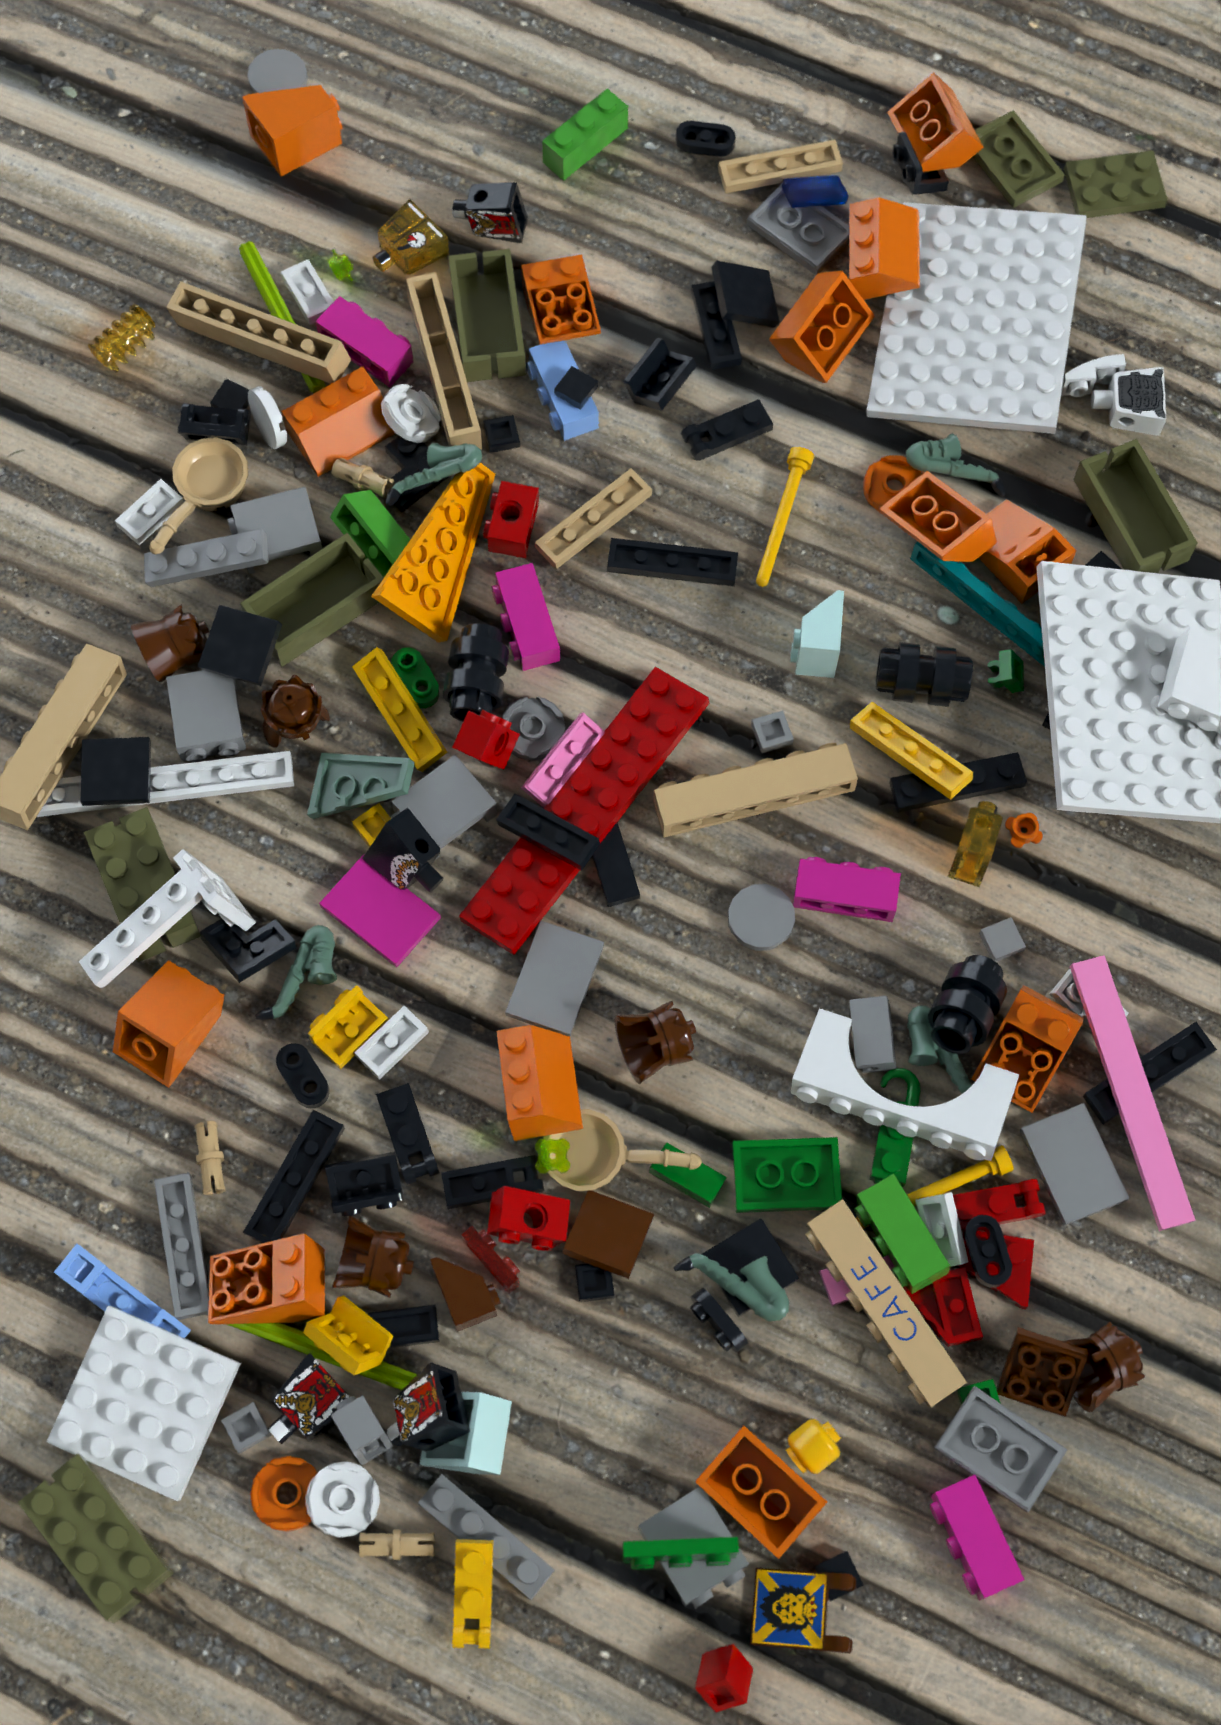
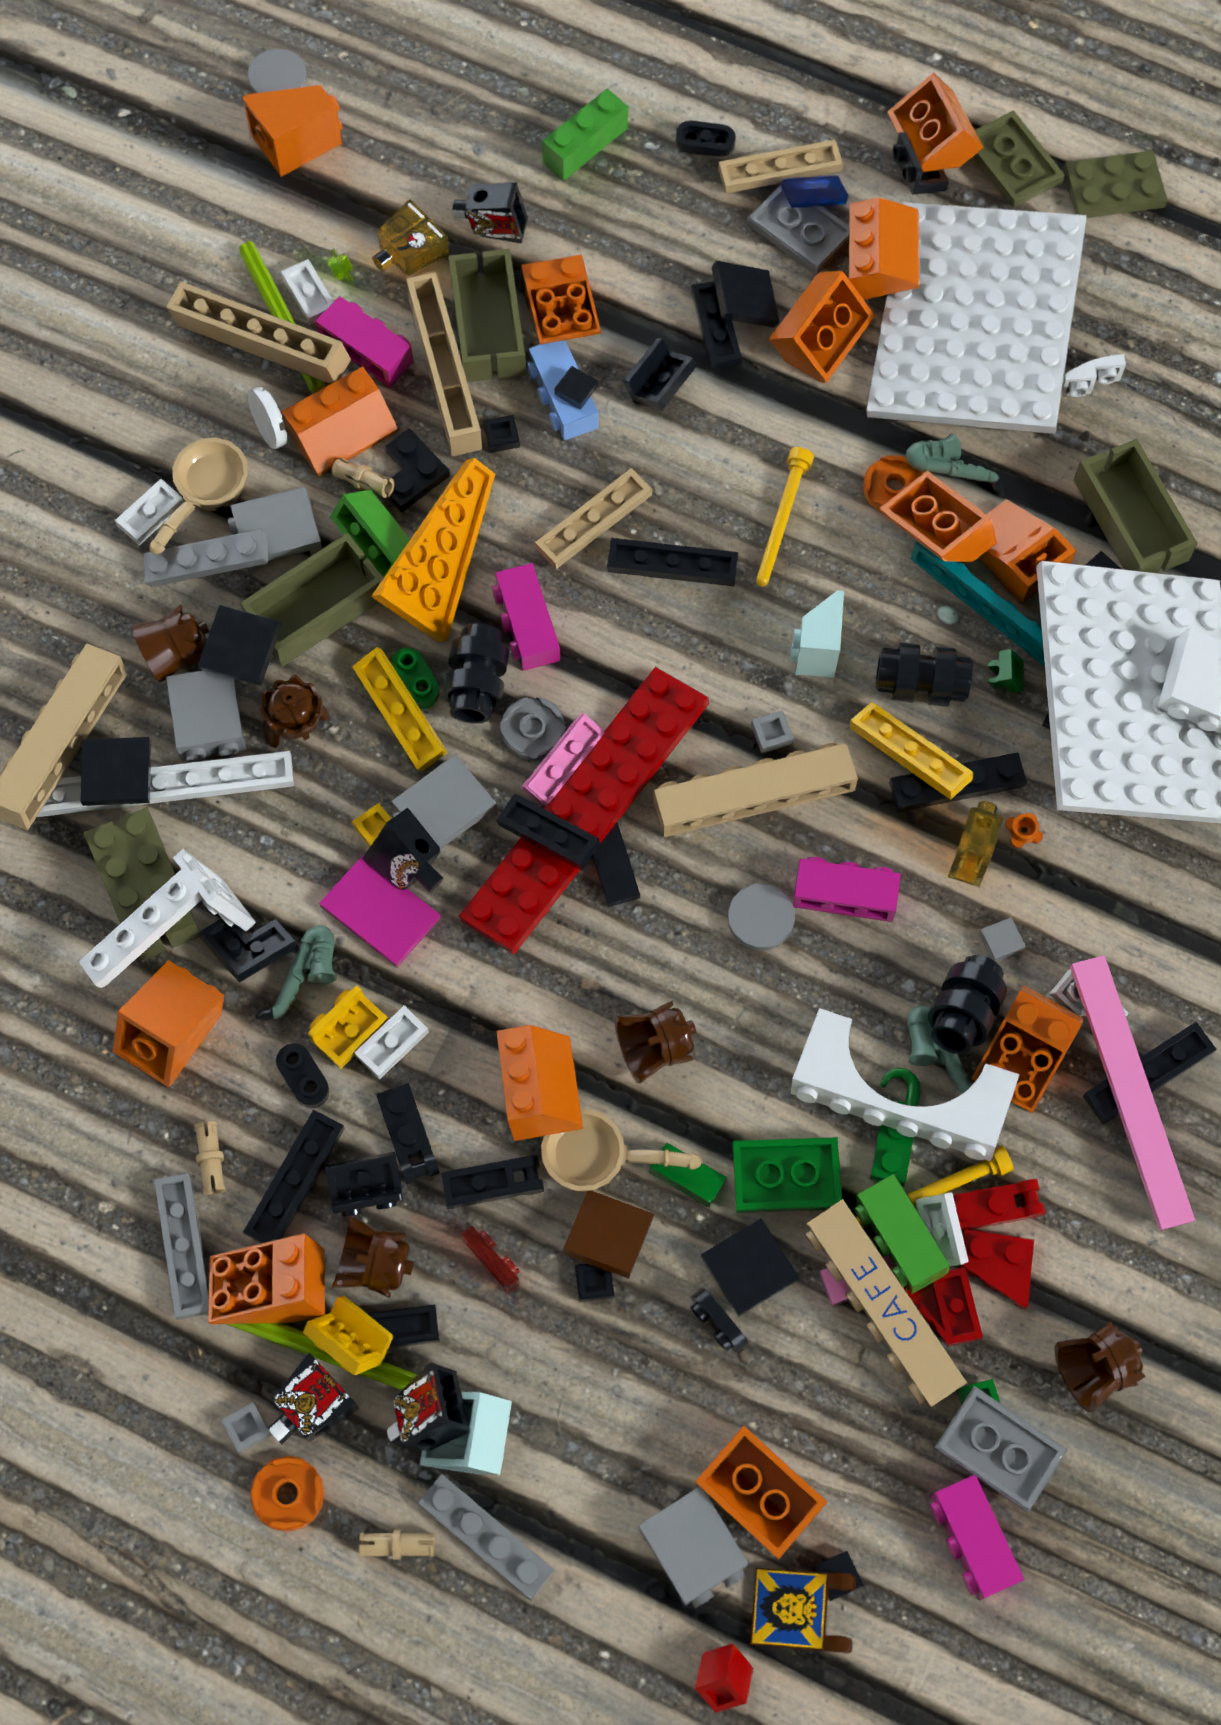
olive piece [18,1453,174,1623] -> none
white plate [47,1306,241,1501] -> none
light blue slope [54,1244,191,1338] -> none
clear yellow piece [88,304,156,373] -> none
black hinge [178,403,251,445] -> none
black tile [210,379,249,409] -> none
white tile [305,1462,380,1538] -> none
sand green wing [307,753,415,819] -> none
light grey slope [331,1395,393,1466] -> none
white tile [381,384,441,443] -> none
sand green piece [386,443,483,507] -> none
reddish brown slope [430,1257,501,1332] -> none
red brick [452,709,520,770] -> none
yellow plate [452,1539,494,1649] -> none
red brick [483,481,539,558] -> none
red brick [487,1186,570,1251] -> none
light grey tile [505,921,604,1036] -> none
clear neon green plate [535,1138,571,1174] -> none
green plate [622,1537,739,1570] -> none
sand green piece [673,1253,790,1321] -> none
black plate [681,399,773,461] -> none
yellow head [786,1418,841,1474] -> none
light grey hinge [849,996,897,1073] -> none
black plate [964,1215,1012,1288] -> none
reddish brown tile [996,1327,1088,1417] -> none
light grey tile [1019,1103,1129,1226] -> none
torso [1091,367,1166,435] -> none

